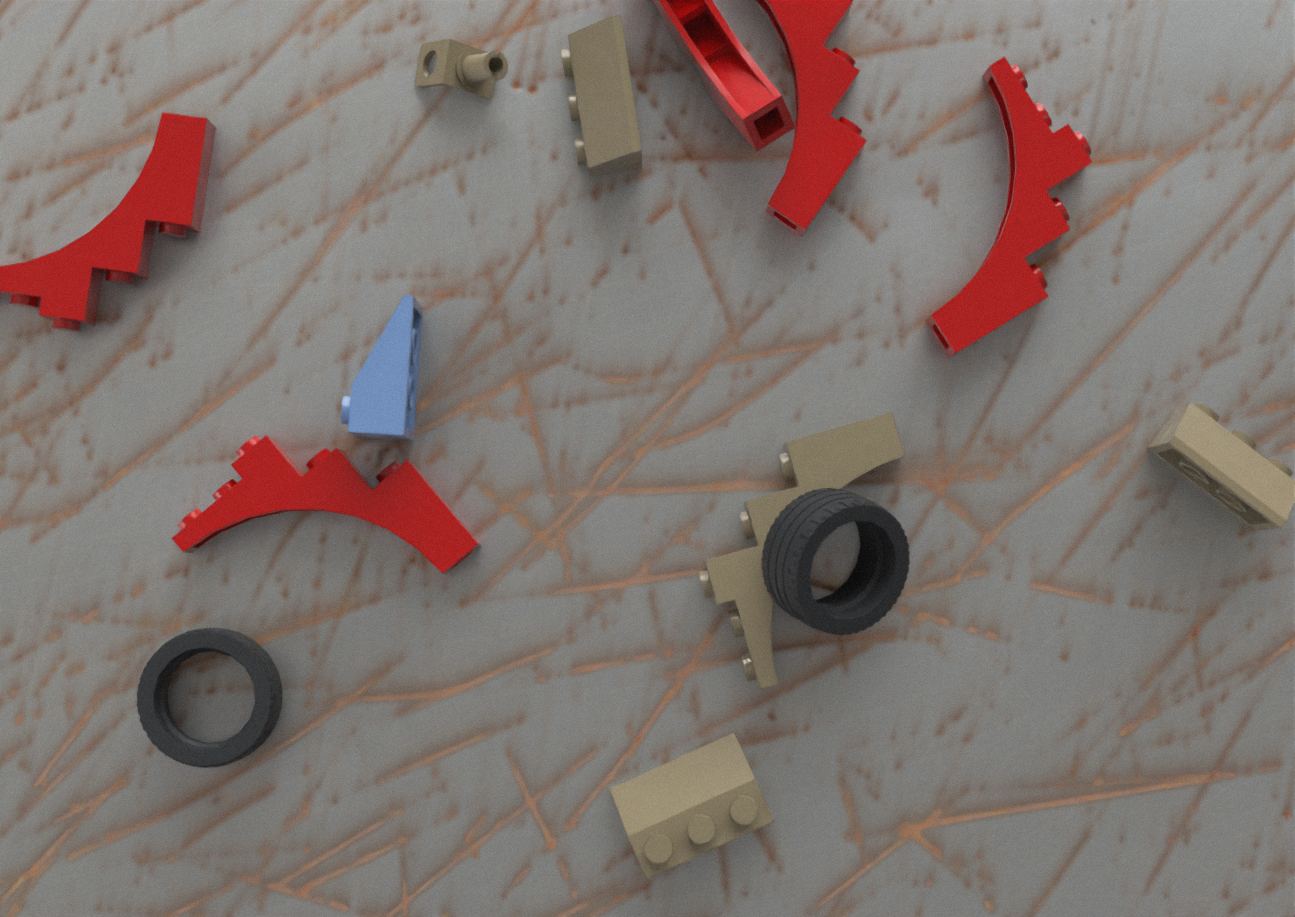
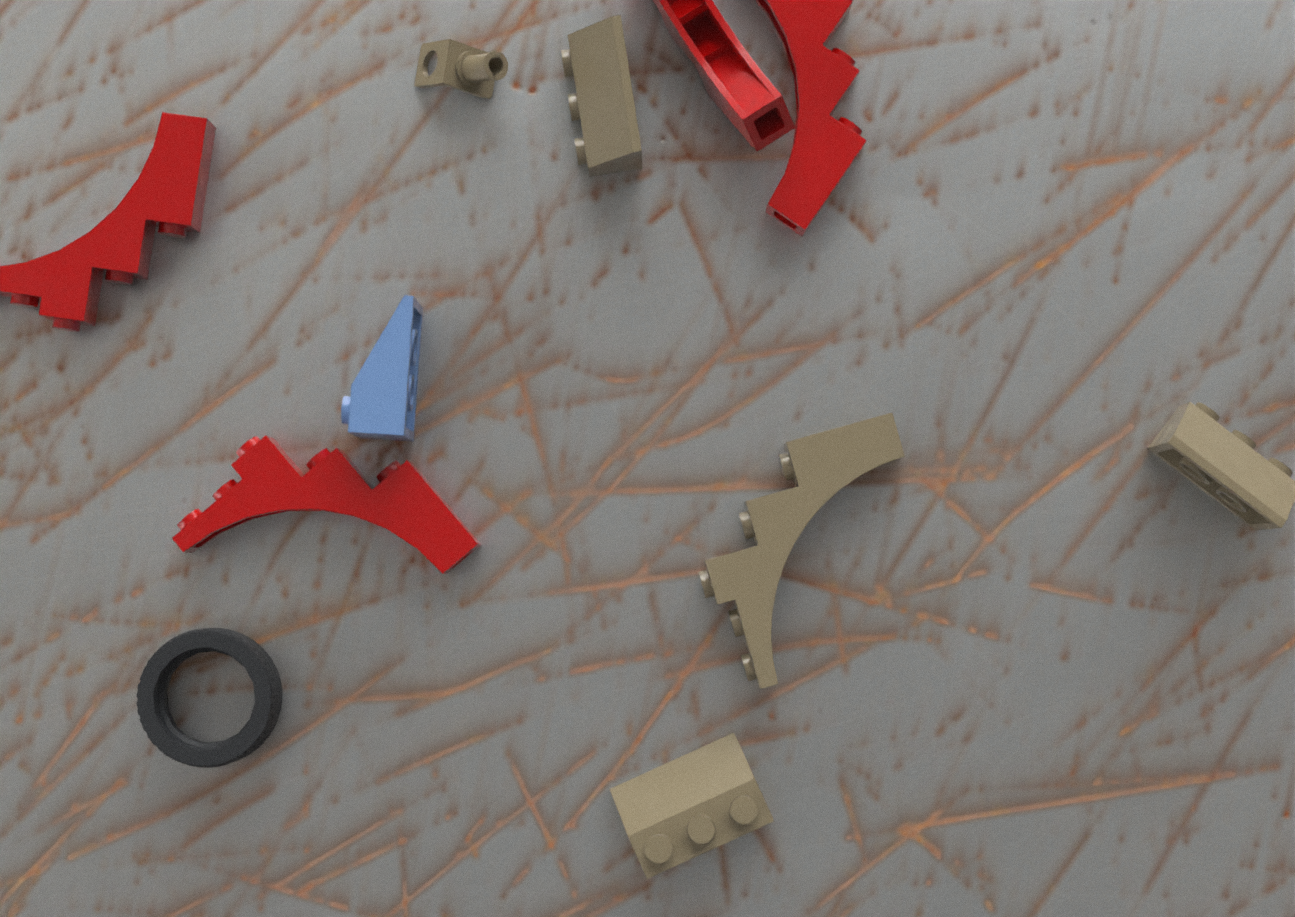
black tyre [761,488,910,635] -> none
red arch [926,56,1092,358] -> none

